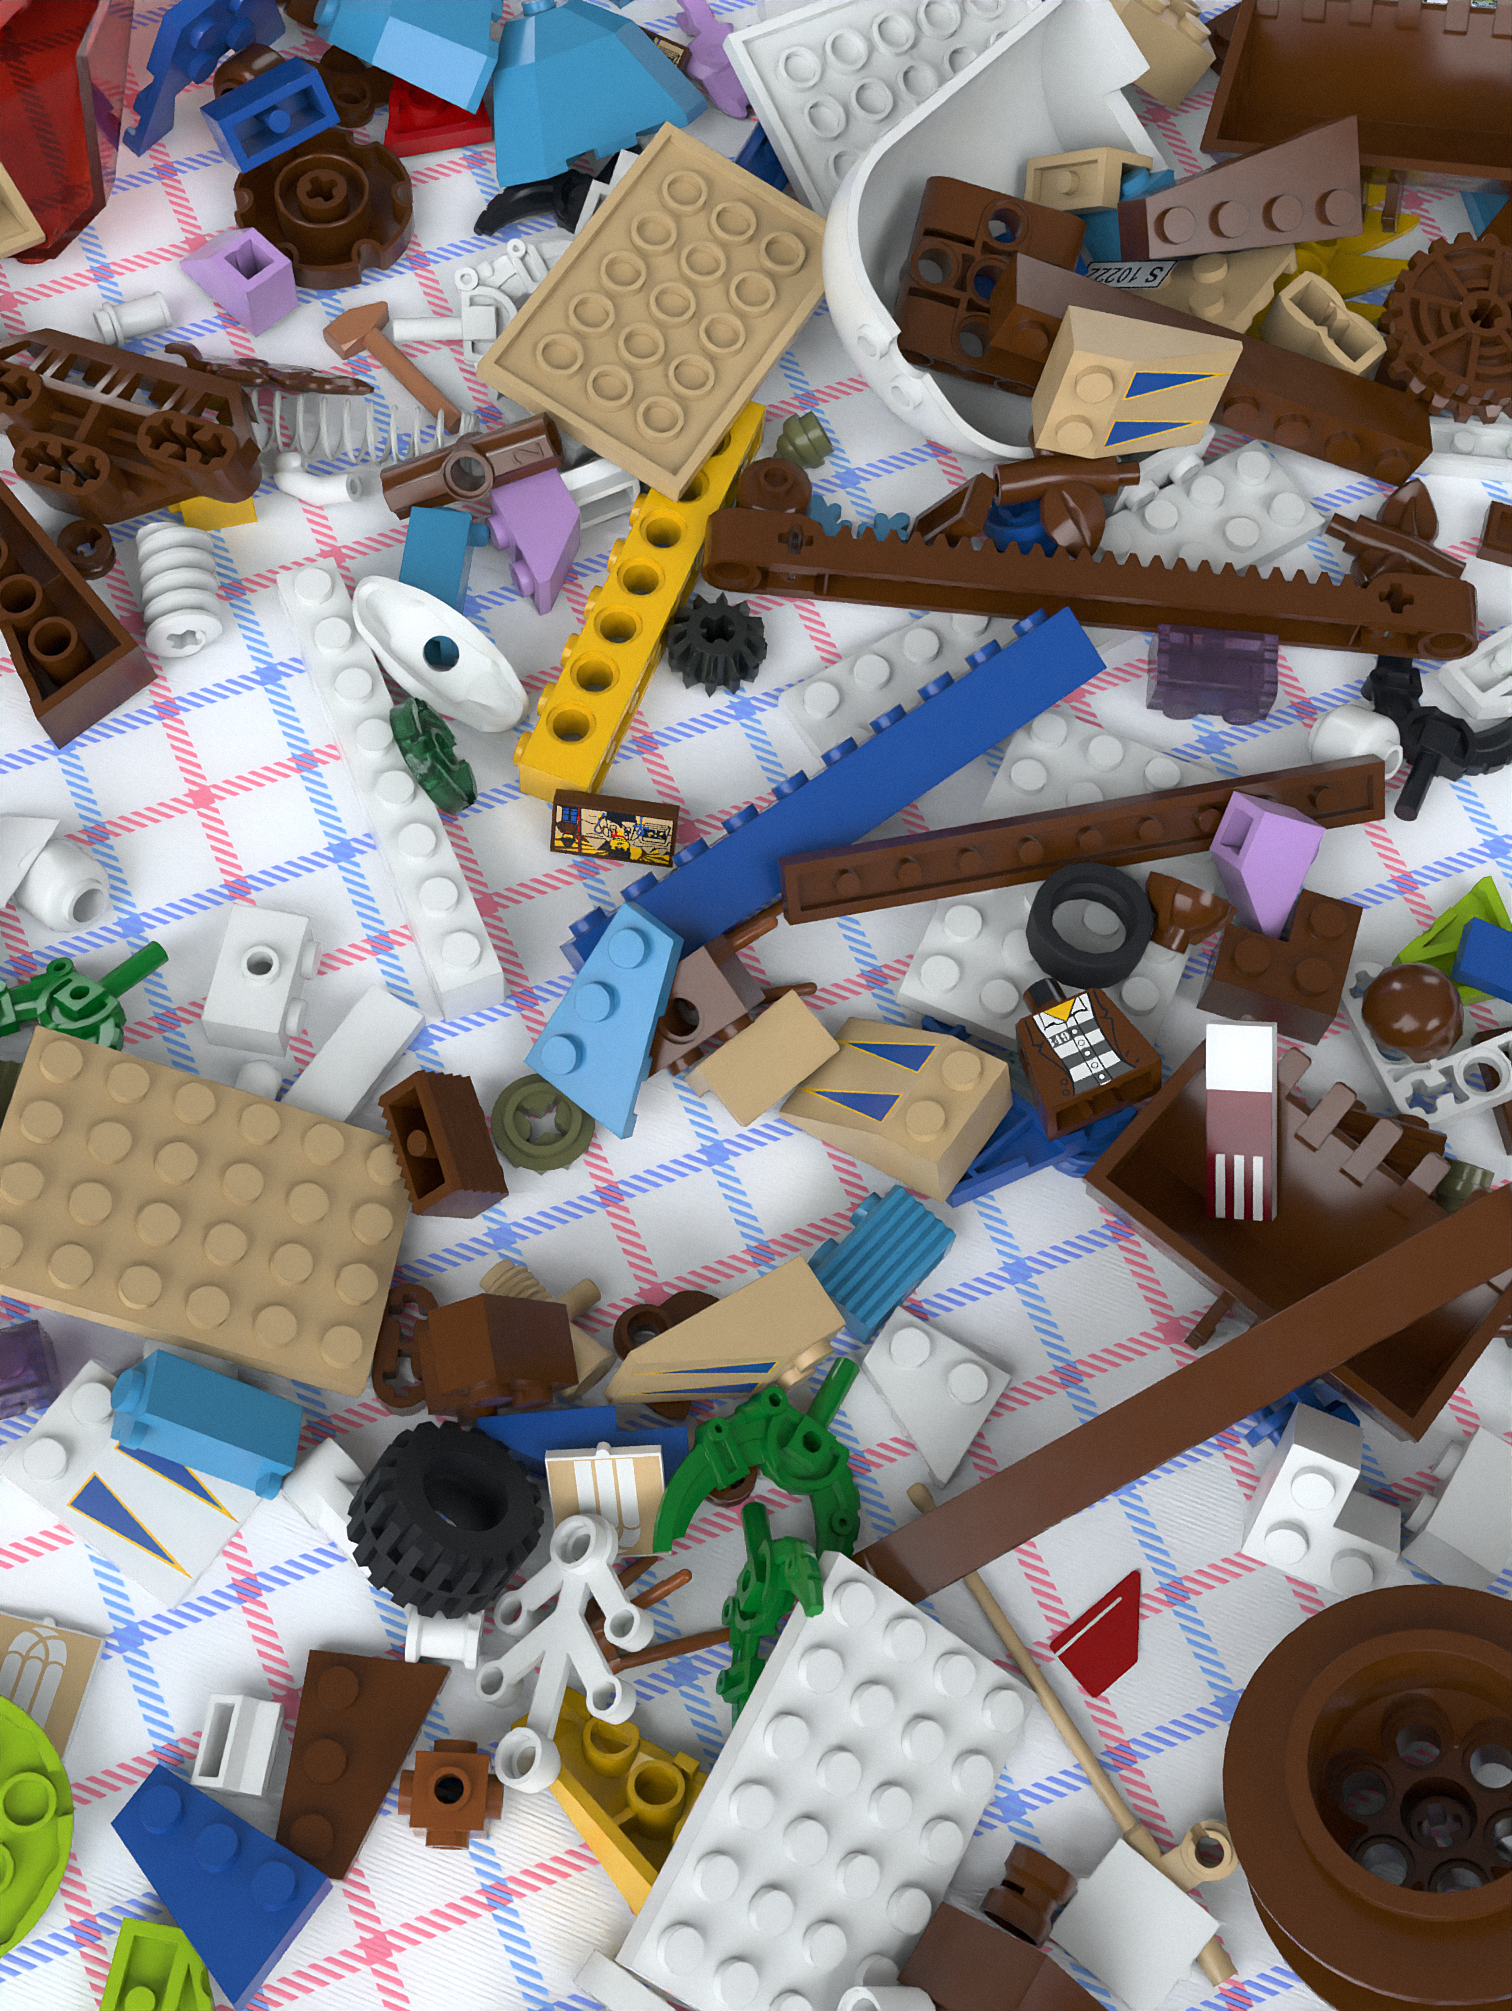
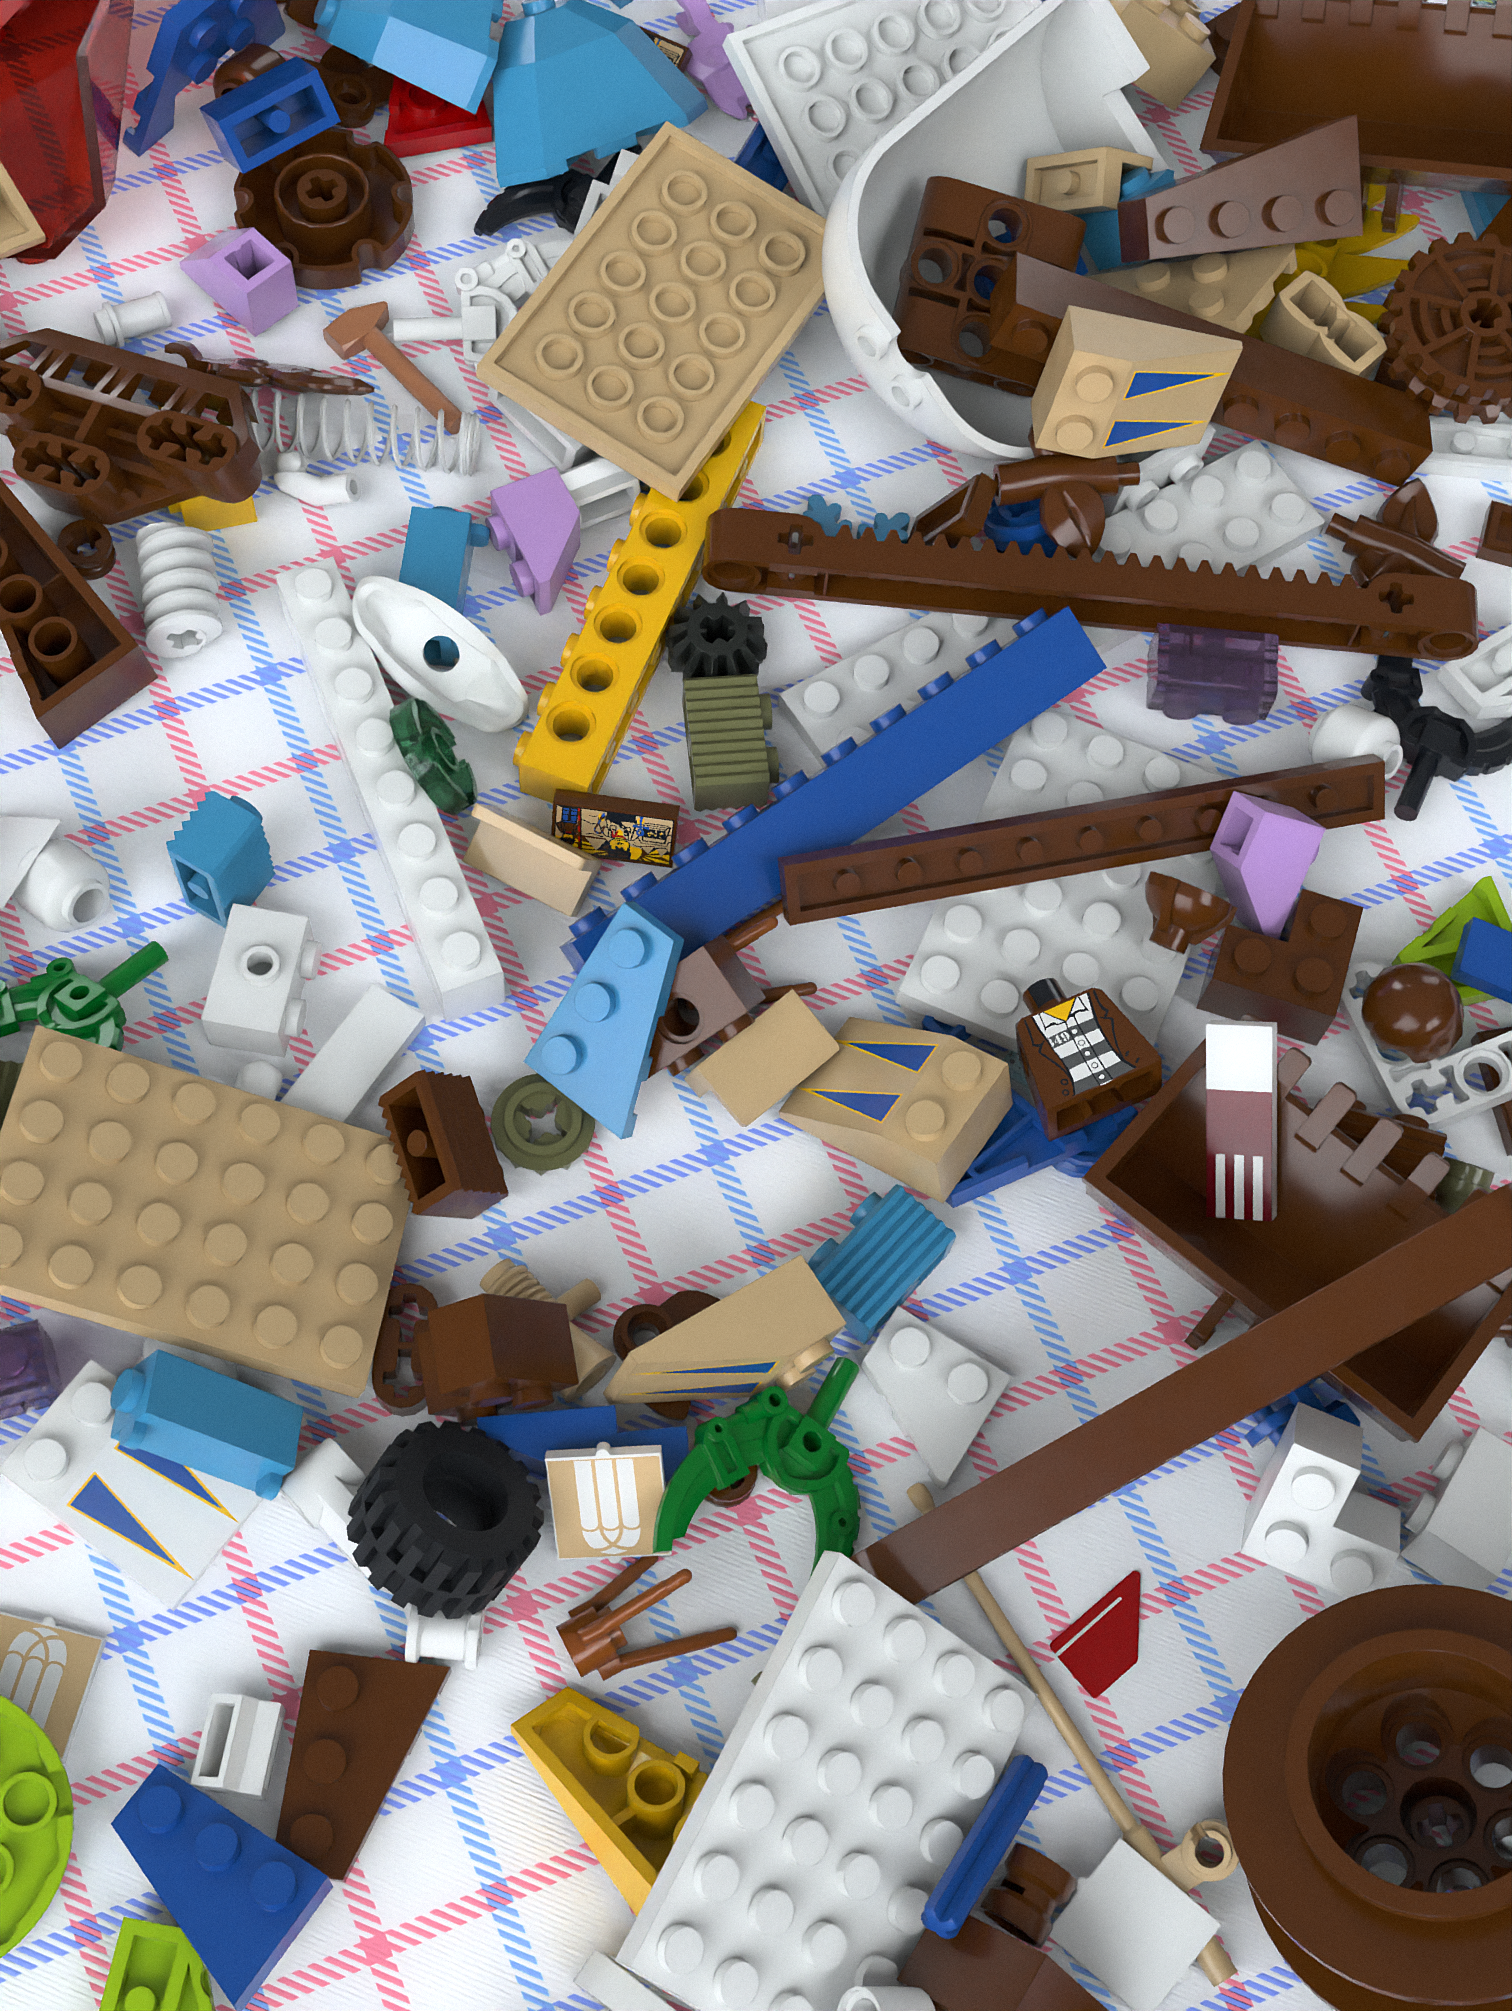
reddish brown piece [379,412,565,520] -> none
dark orange brick [398,1739,504,1850] -> none
white plant [475,1513,654,1793] -> none
green bar [716,1502,824,1730] -> none
reddish brown head [735,457,813,541] -> none
olive plate [773,410,835,469] -> none
black tyre [1025,862,1154,990] -> none
white sticker [1084,259,1180,289] -> none
none -> dark azure brick [166,791,276,929]
none -> tan panel [462,803,603,917]
none -> olive brick [682,674,779,812]
none -> blue axle [921,1754,1048,1939]

